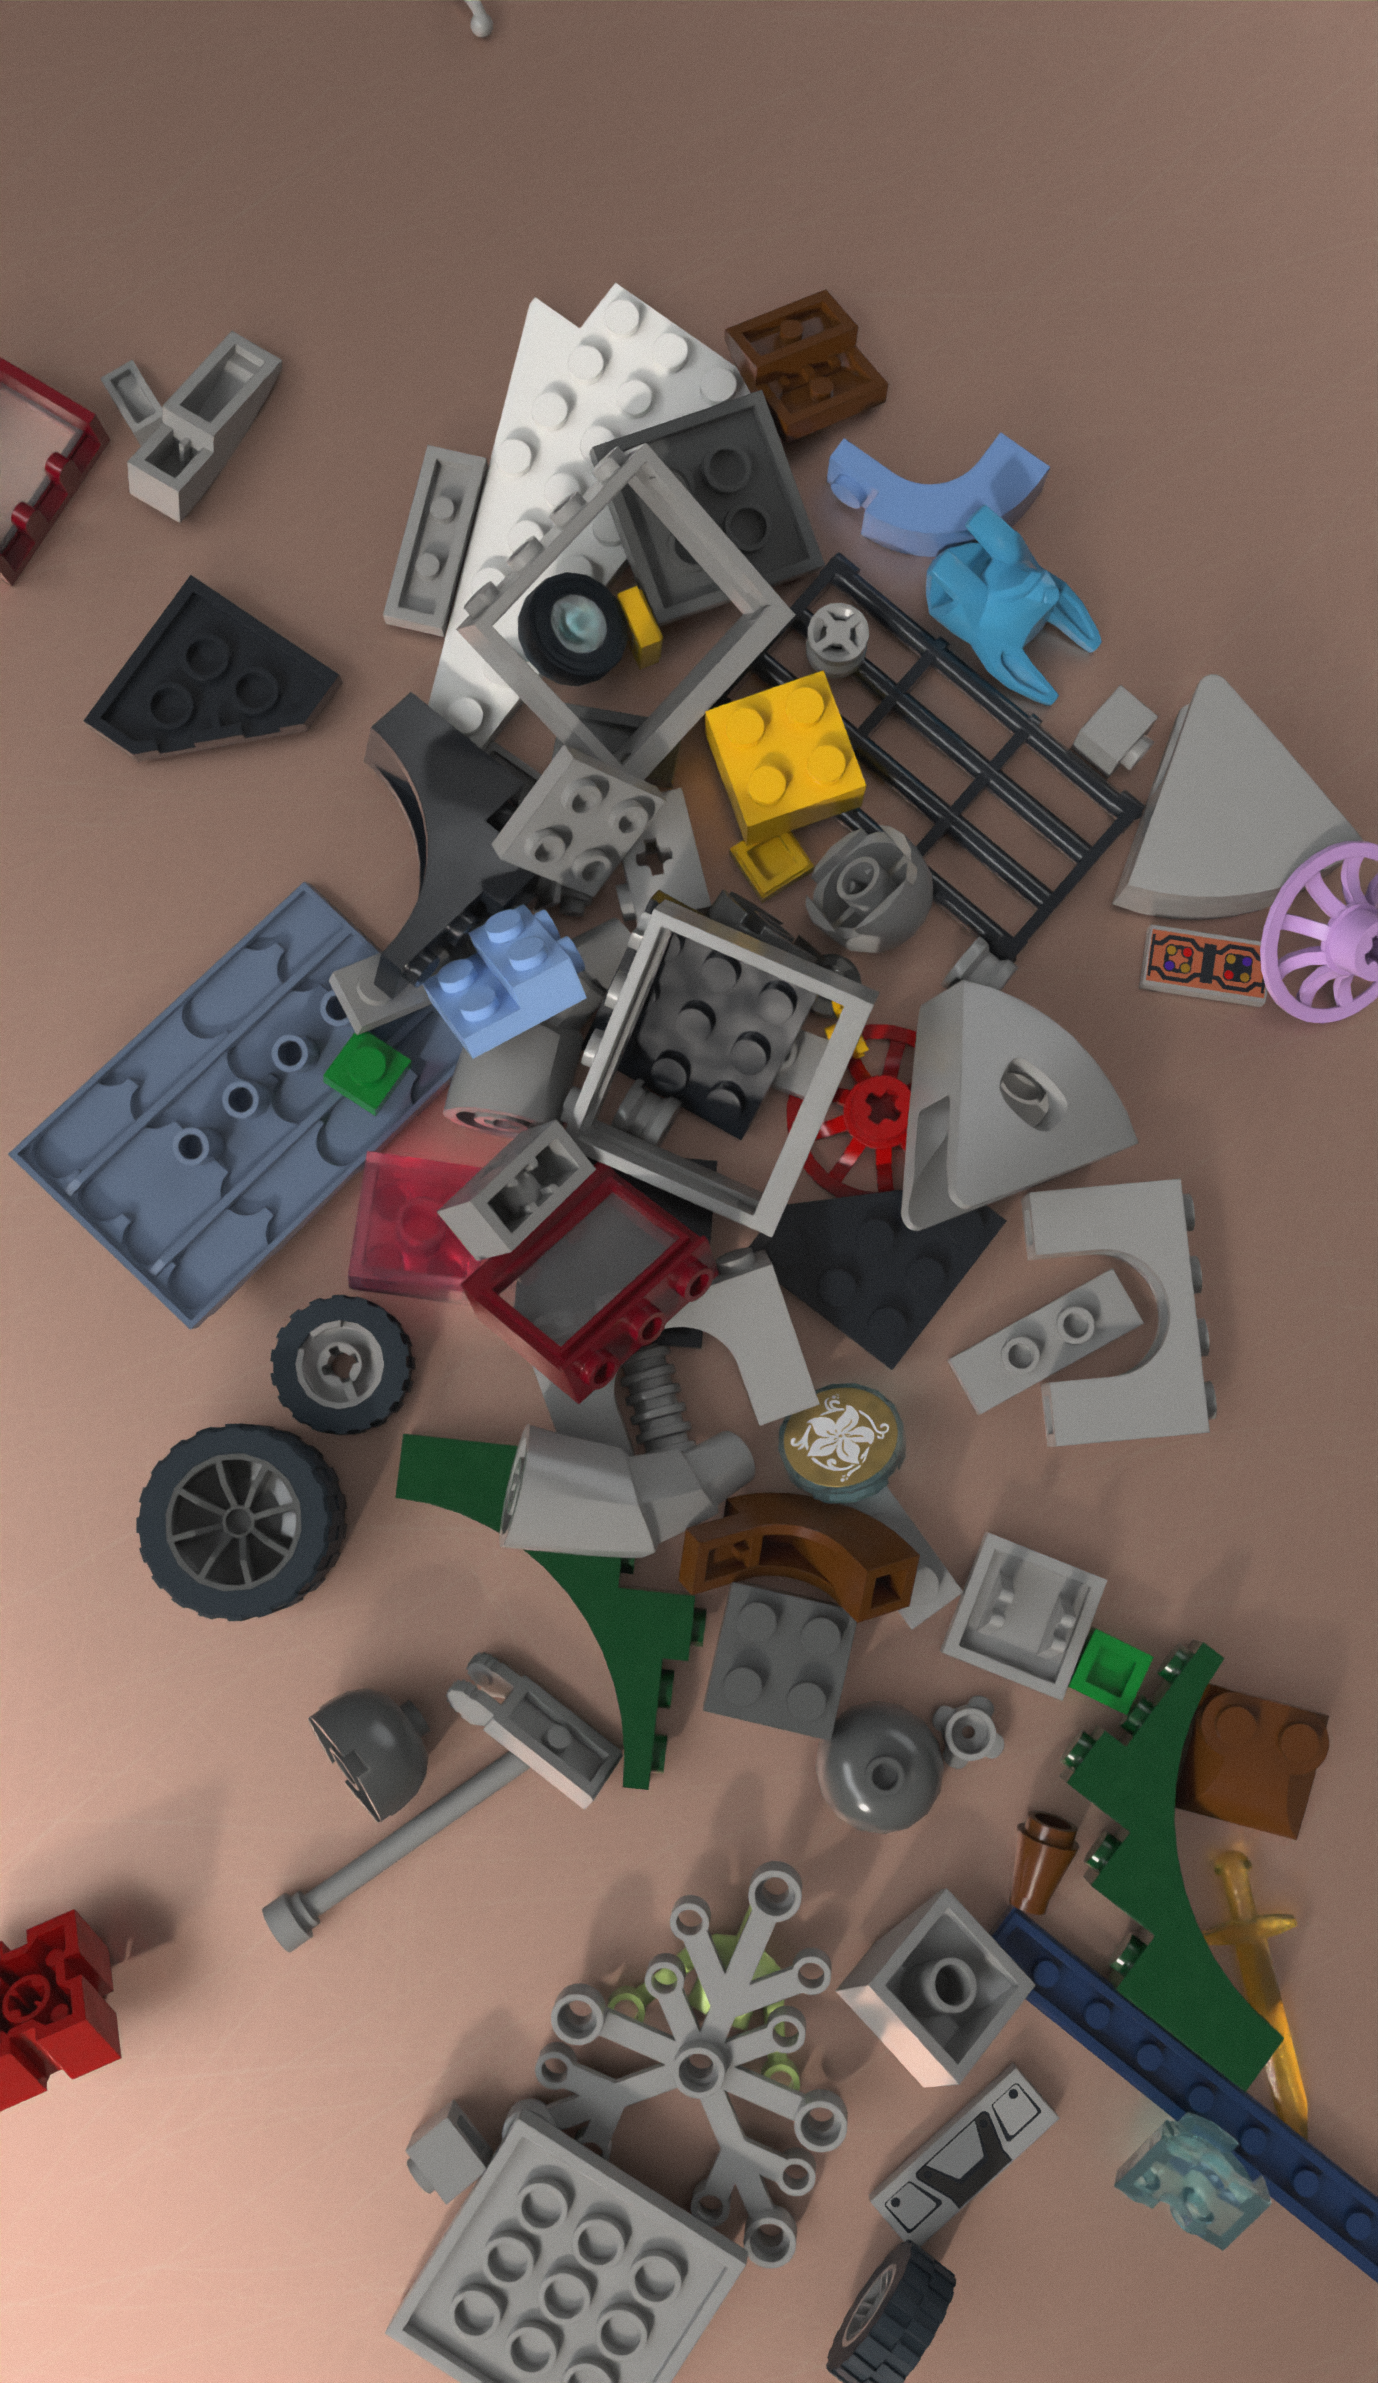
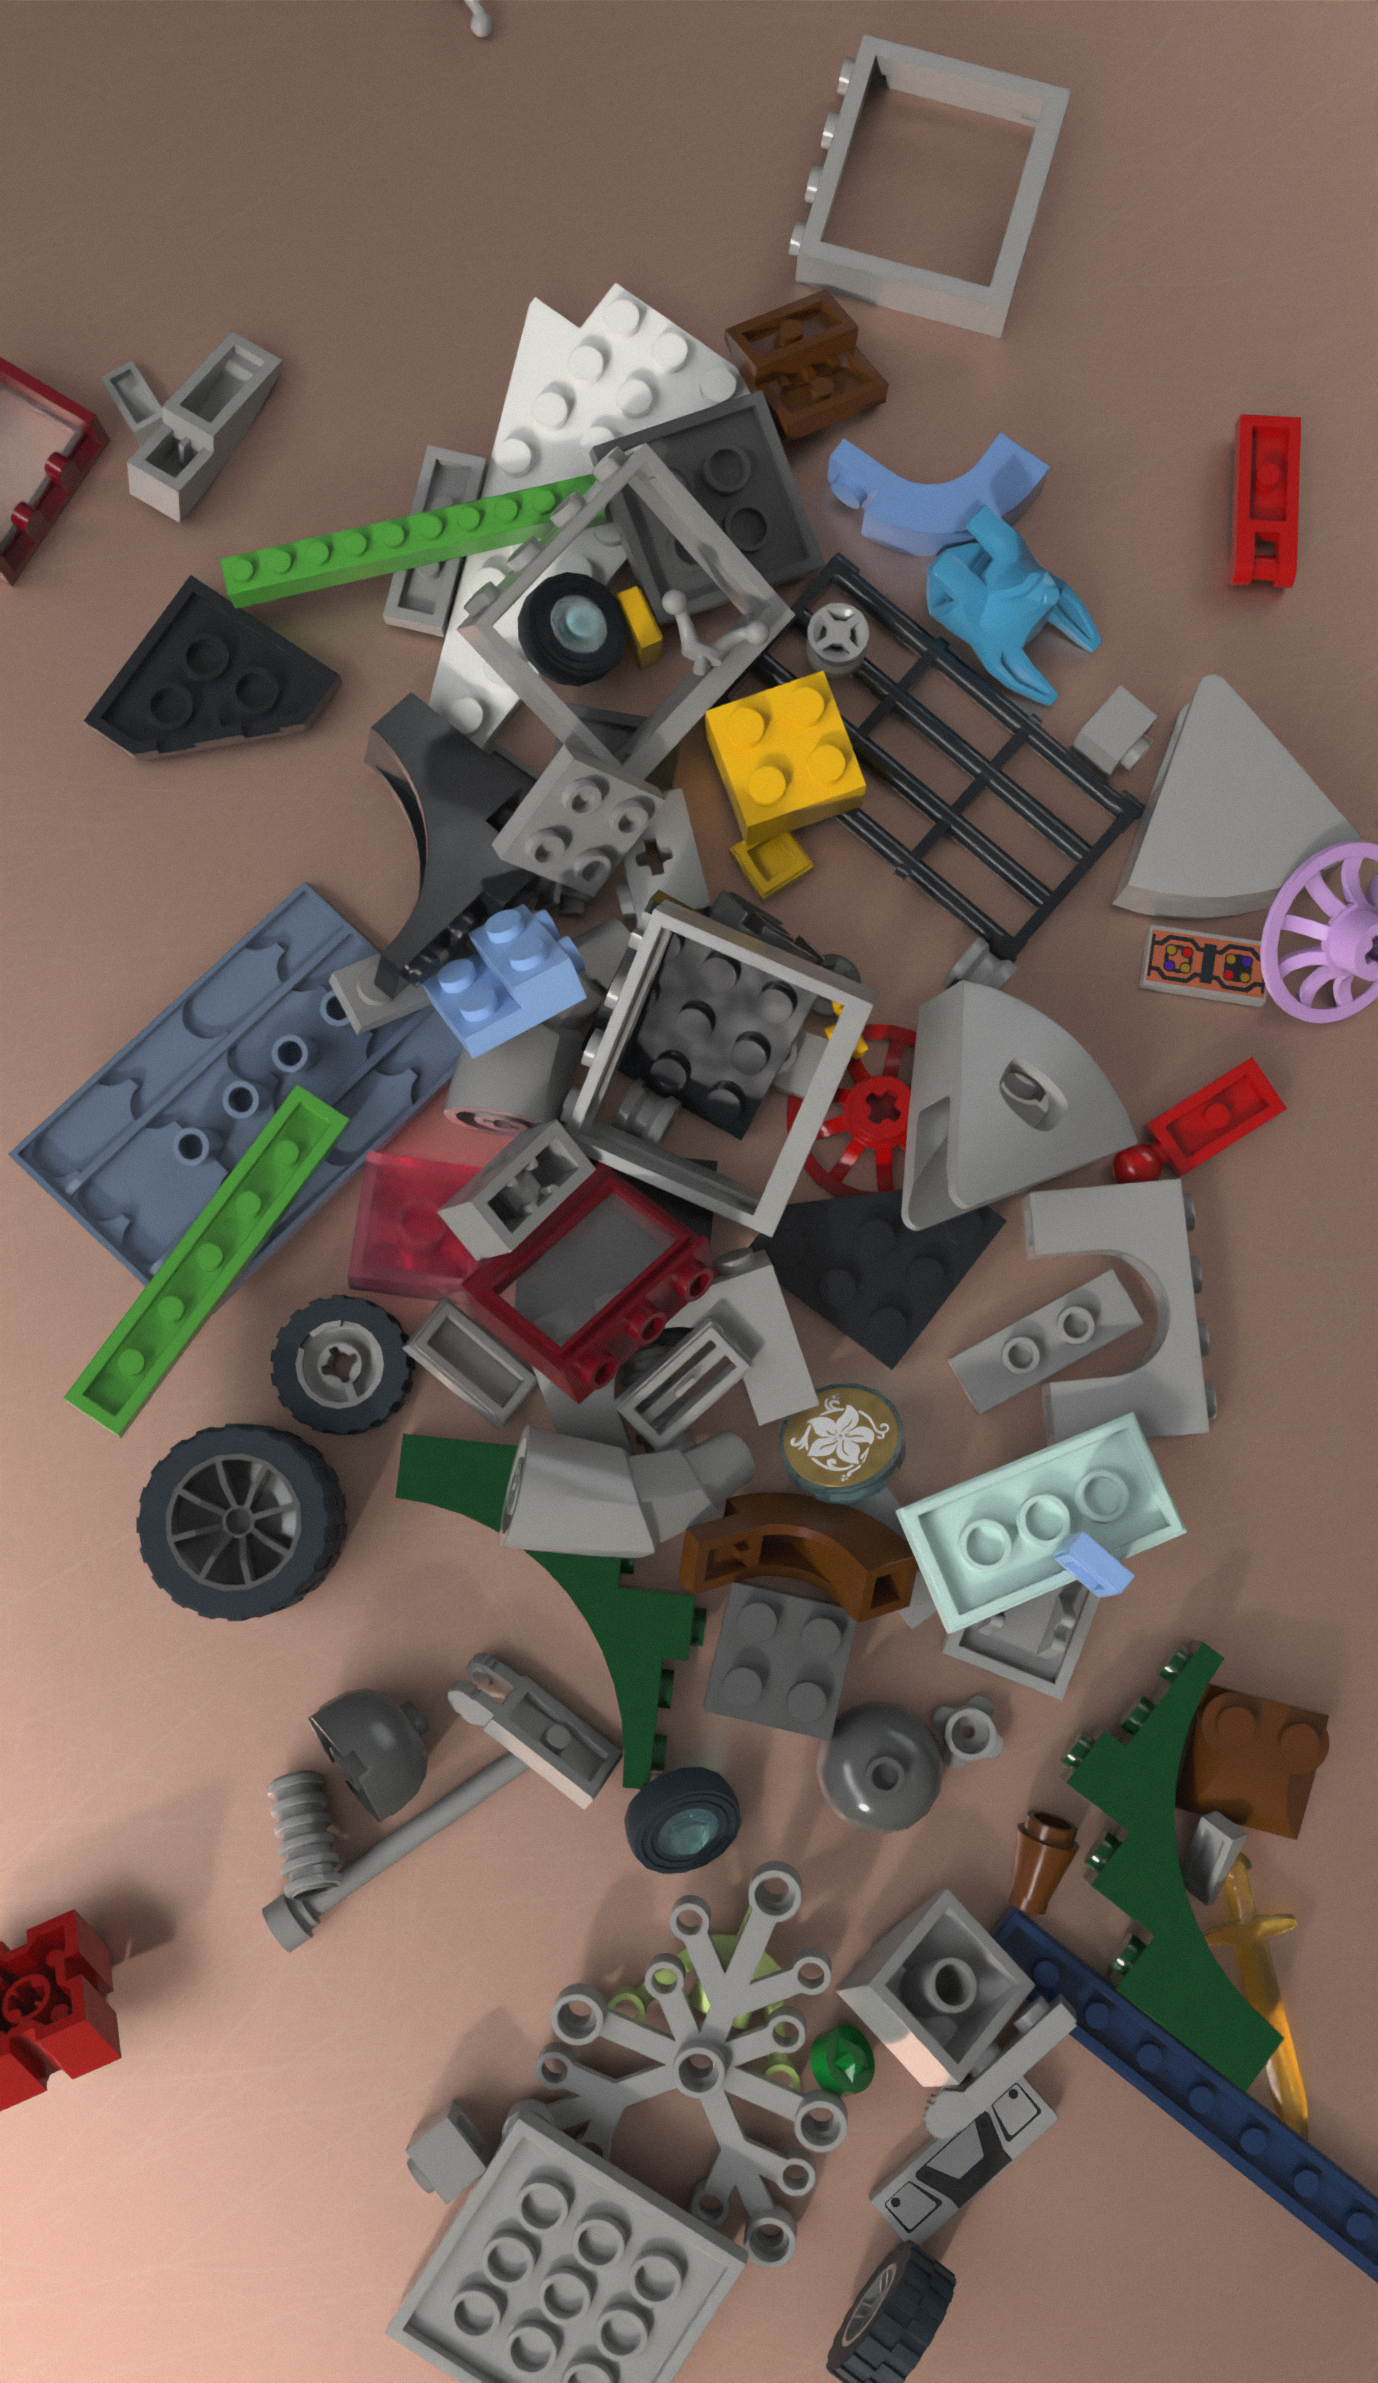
green plate [323,1031,411,1117] -> none
light grey cylinder [806,825,933,953] -> none
green plate [1068,1627,1154,1715] -> none
clear light blue cylinder [1114,2113,1272,2251] -> none
none -> bright green plate [64,1084,350,1438]
none -> bright green piece [220,474,606,609]
none -> light grey piece [267,1771,343,1901]
none -> light grey tile [402,1297,538,1429]
none -> light grey tile [614,1315,755,1452]
none -> black wheel [624,1767,742,1874]
none -> light grey piece [662,589,770,676]
none -> light grey window [788,34,1072,338]
none -> green tile [810,2025,875,2098]
none -> light aqua tile [895,1412,1187,1634]
none -> light grey hinge [923,1993,1077,2141]
none -> light blue tile [1052,1531,1135,1598]
none -> red plate [1112,1057,1287,1184]
none -> light grey piece [1181,1810,1248,1906]
none -> red plate [1228,414,1301,588]

